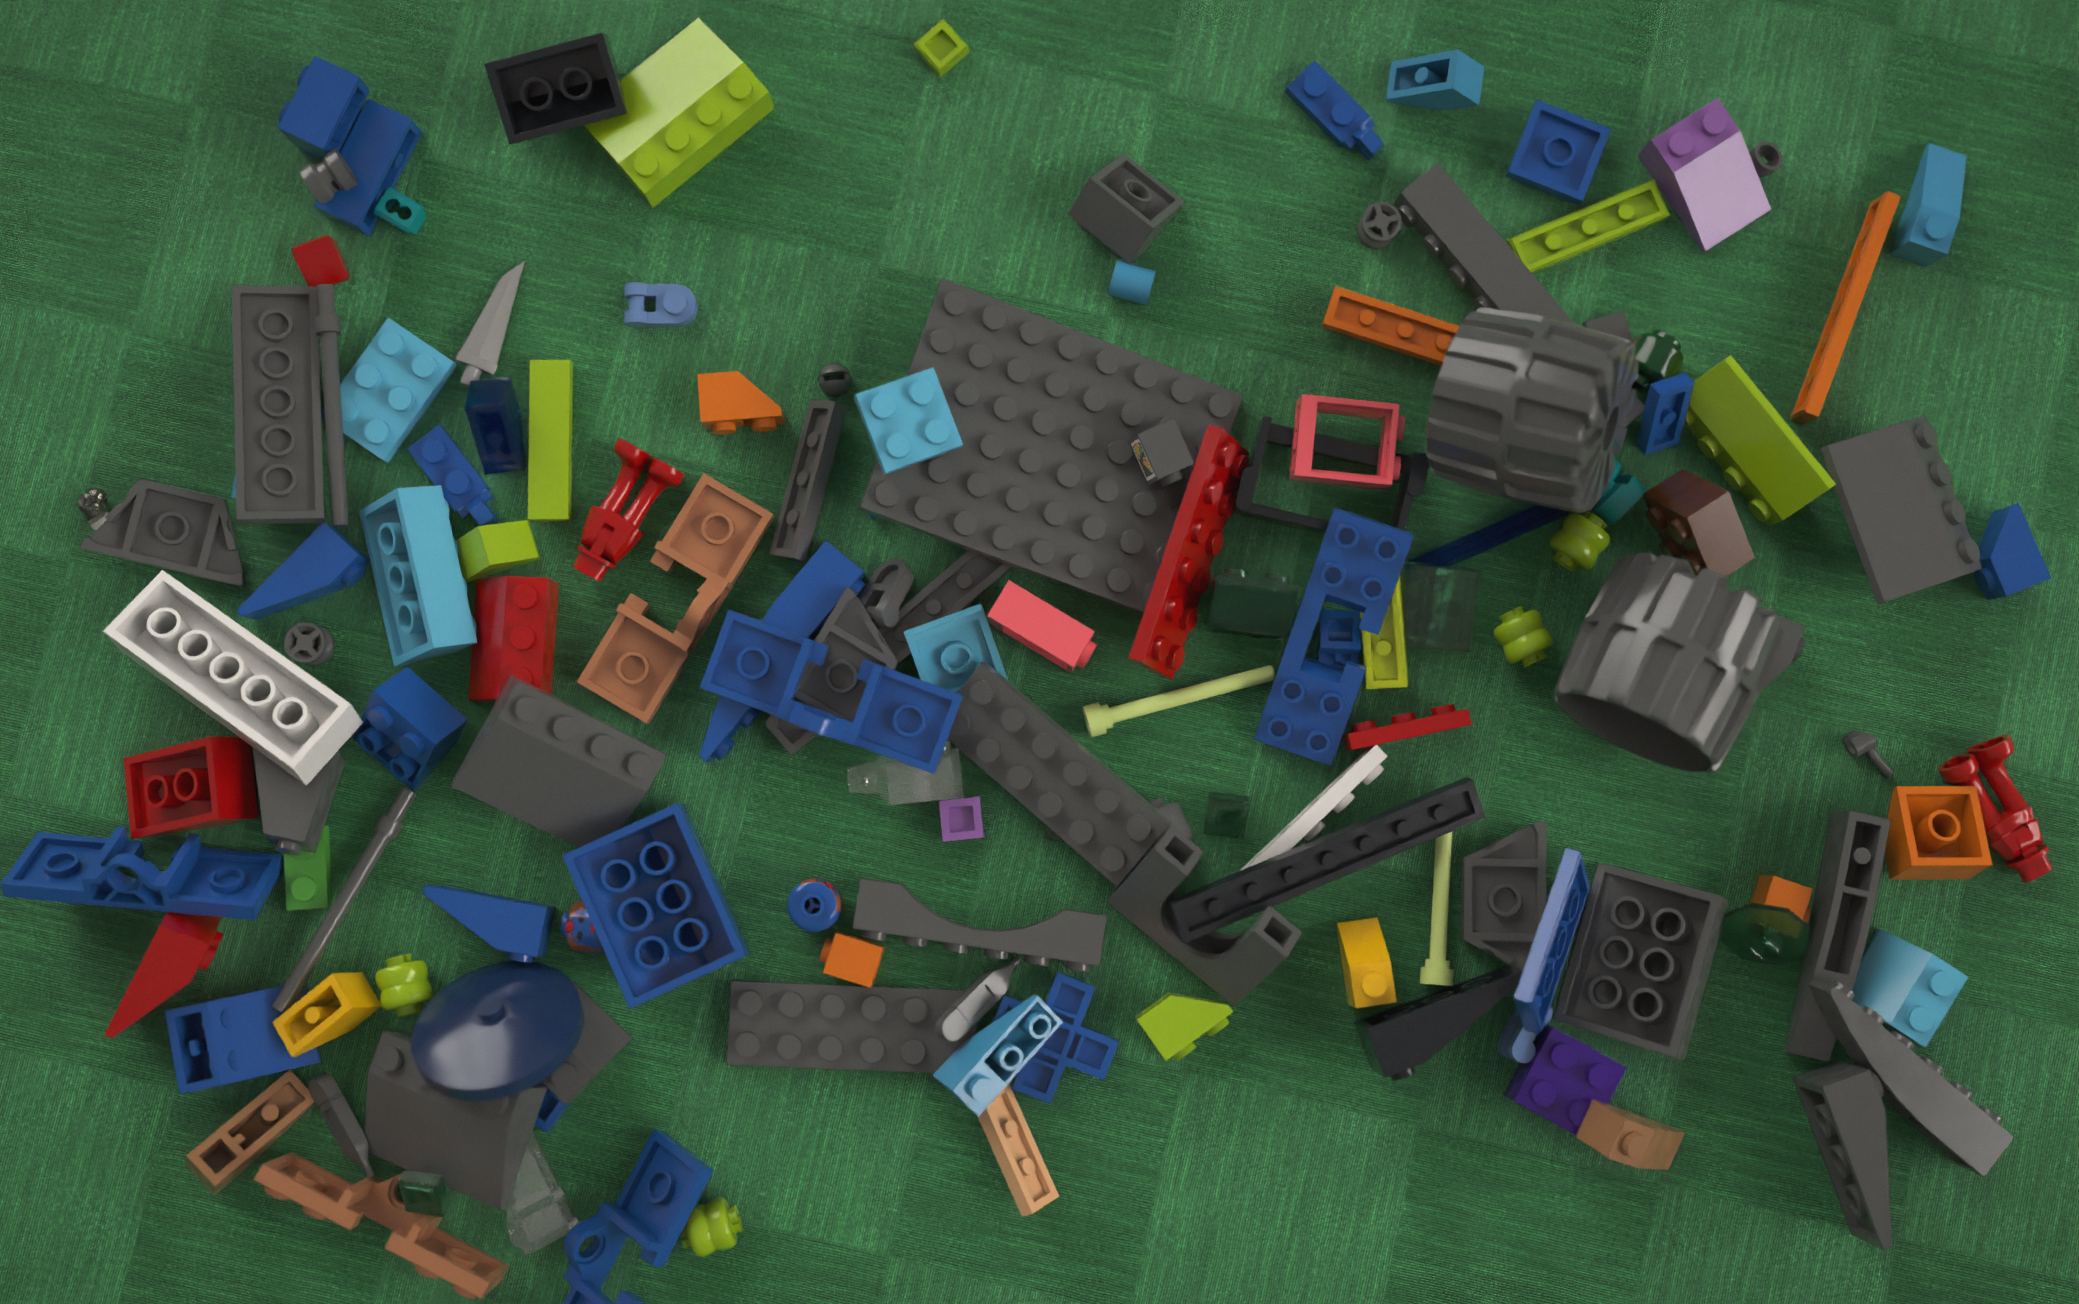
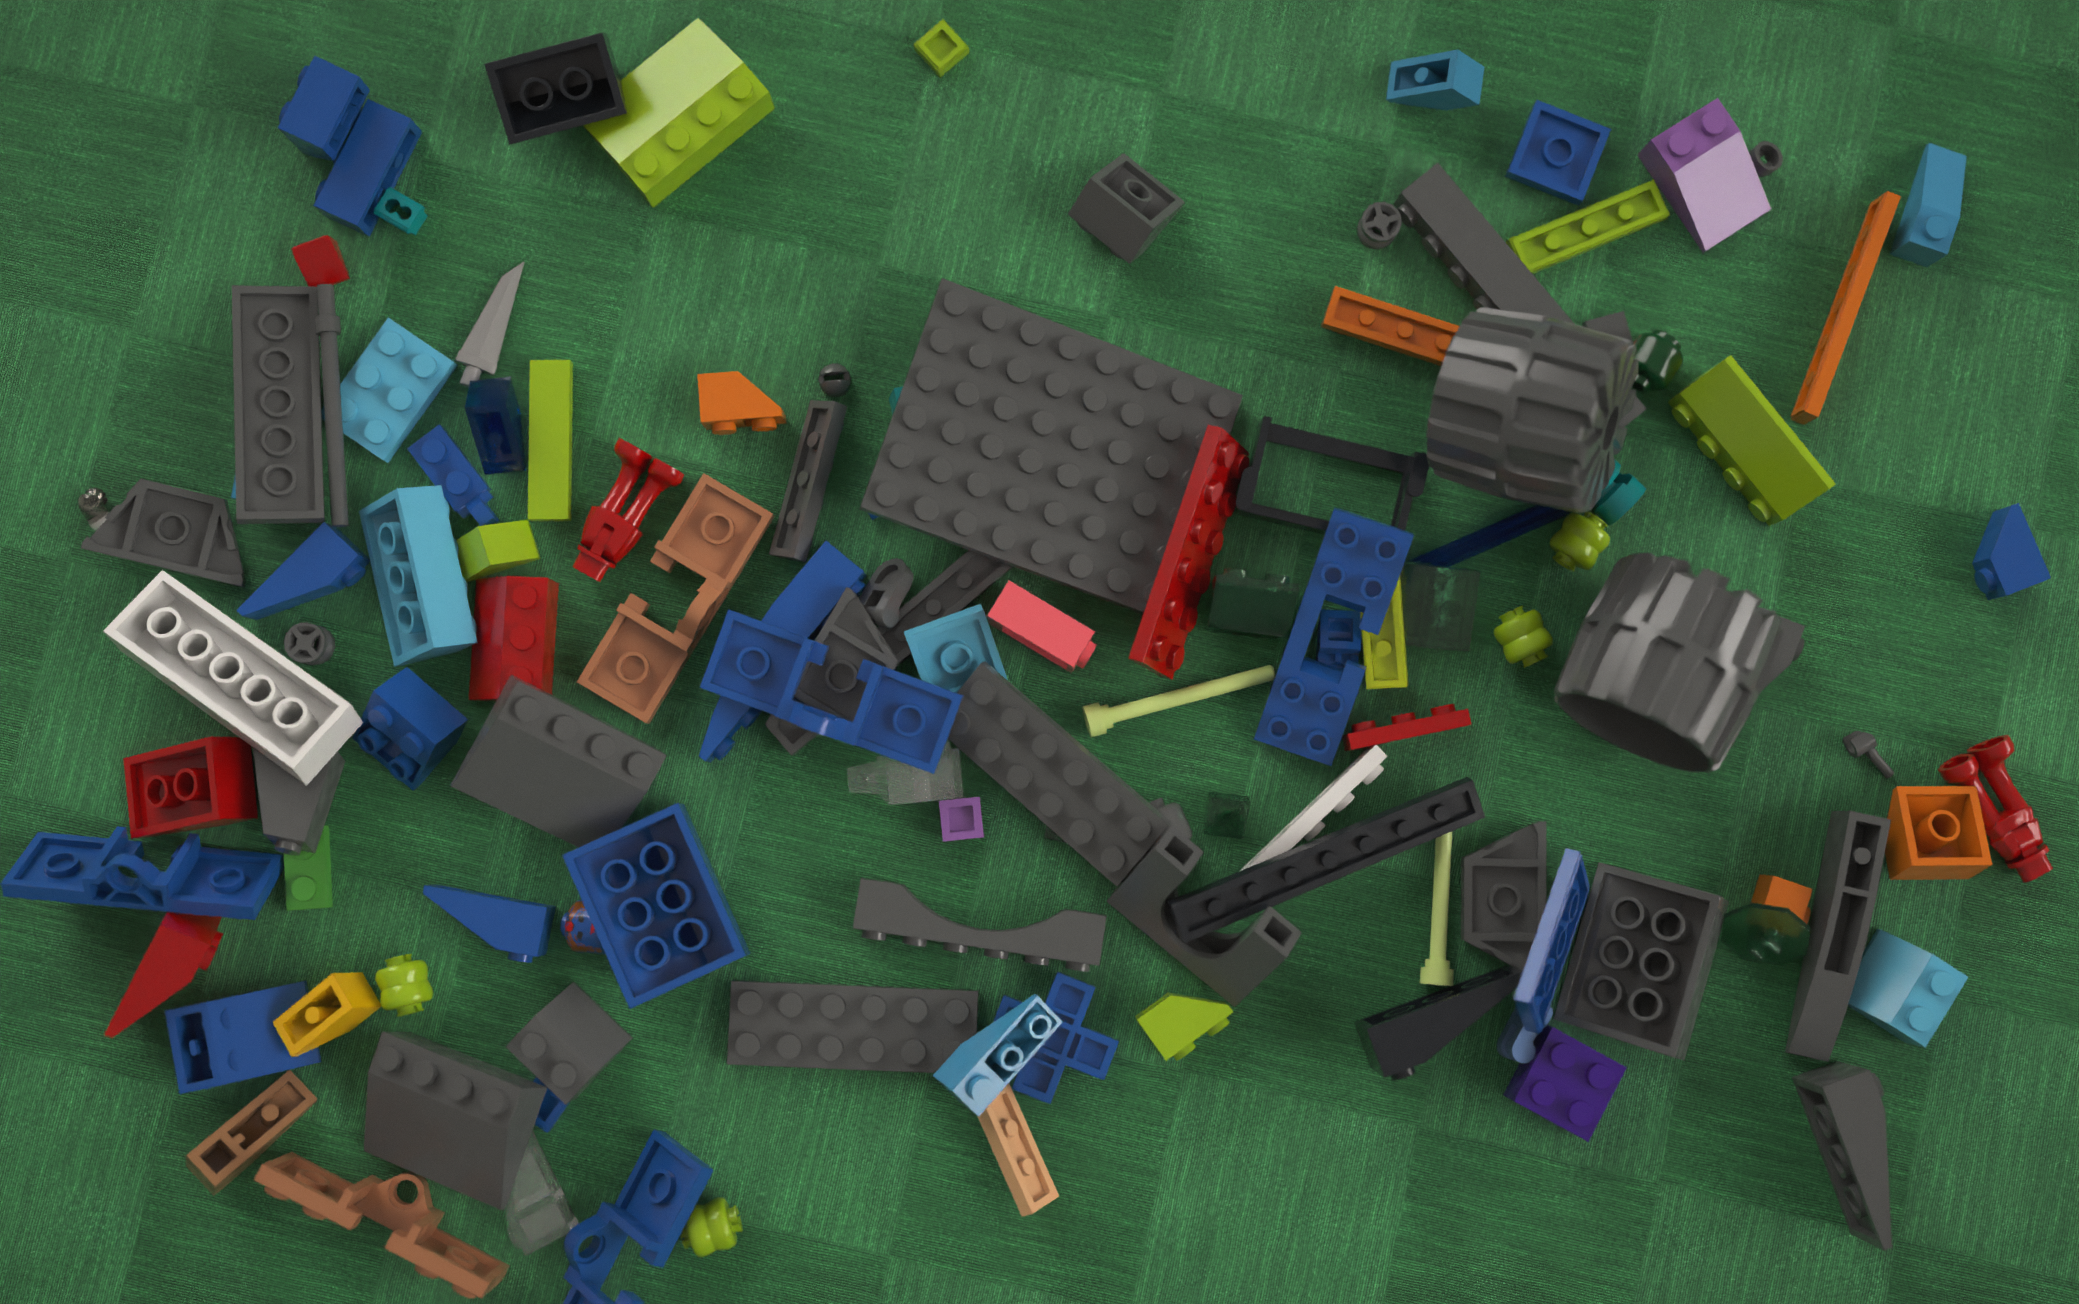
dark grey bar [272,787,417,1013] -> none
dark grey wheel [299,148,358,205] -> none
dark grey piece [309,1073,375,1178] -> none
clear green tile [398,1170,451,1217] -> none
dark blue dish [411,961,584,1101] -> none
medium blue plate [624,282,698,328] -> none
blue head [787,878,843,932] -> none
orange brick [819,931,886,988] -> none
medium azure plate [854,367,963,475] -> none
piece [935,957,1021,1041] -> none
dark azure gear [1107,260,1156,306] -> none
dark grey brick [1129,418,1195,487] -> none
blue hinge [1285,61,1384,161] -> none
coral window [1289,394,1405,490] -> none
yellow slope [1336,917,1397,1008] -> none
medium nougat slope [1576,1099,1685,1170] -> none
blue plate [1636,373,1695,455] -> none
reddish brown brick [1643,469,1755,577] -> none
dark grey slope [1808,978,2014,1177] -> none
dark grey slope [1820,416,1982,604] -> none

